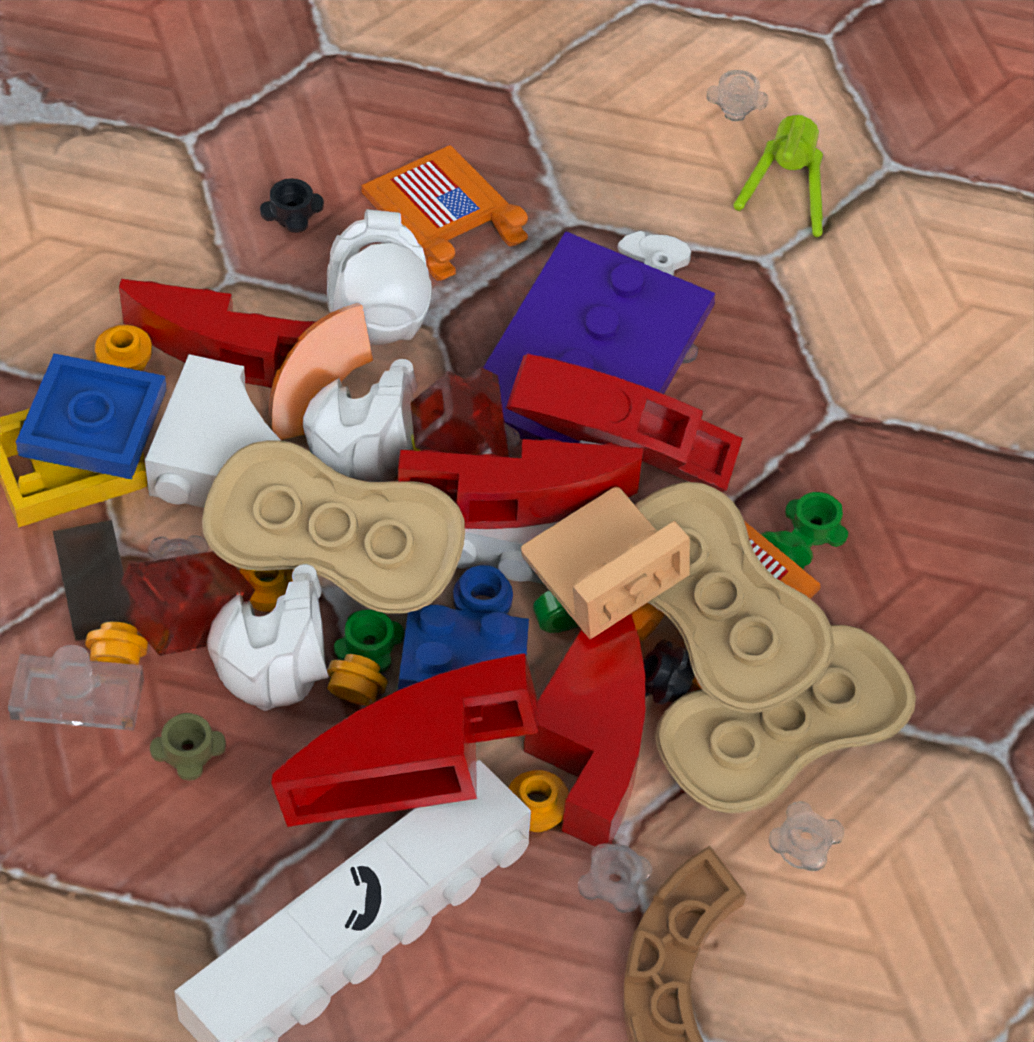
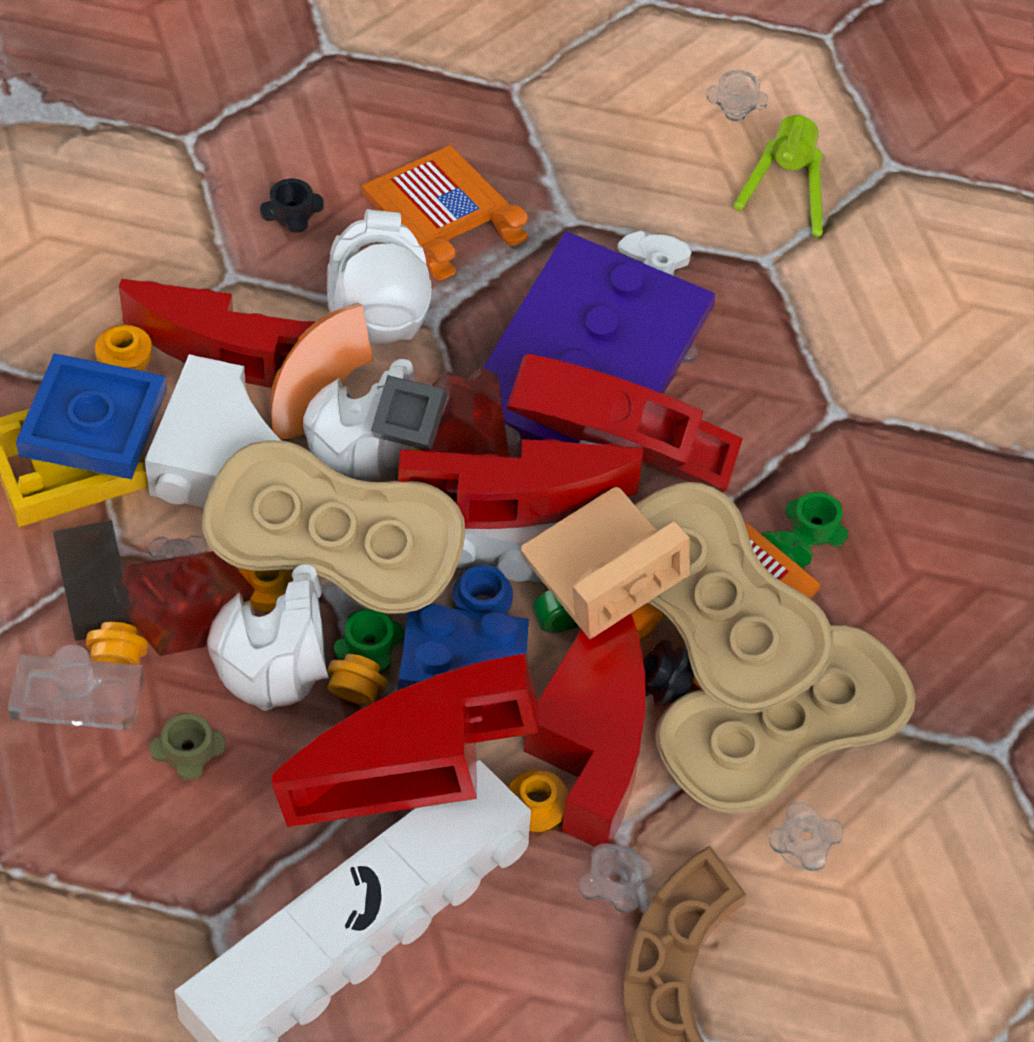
none -> dark grey plate [371,375,448,450]

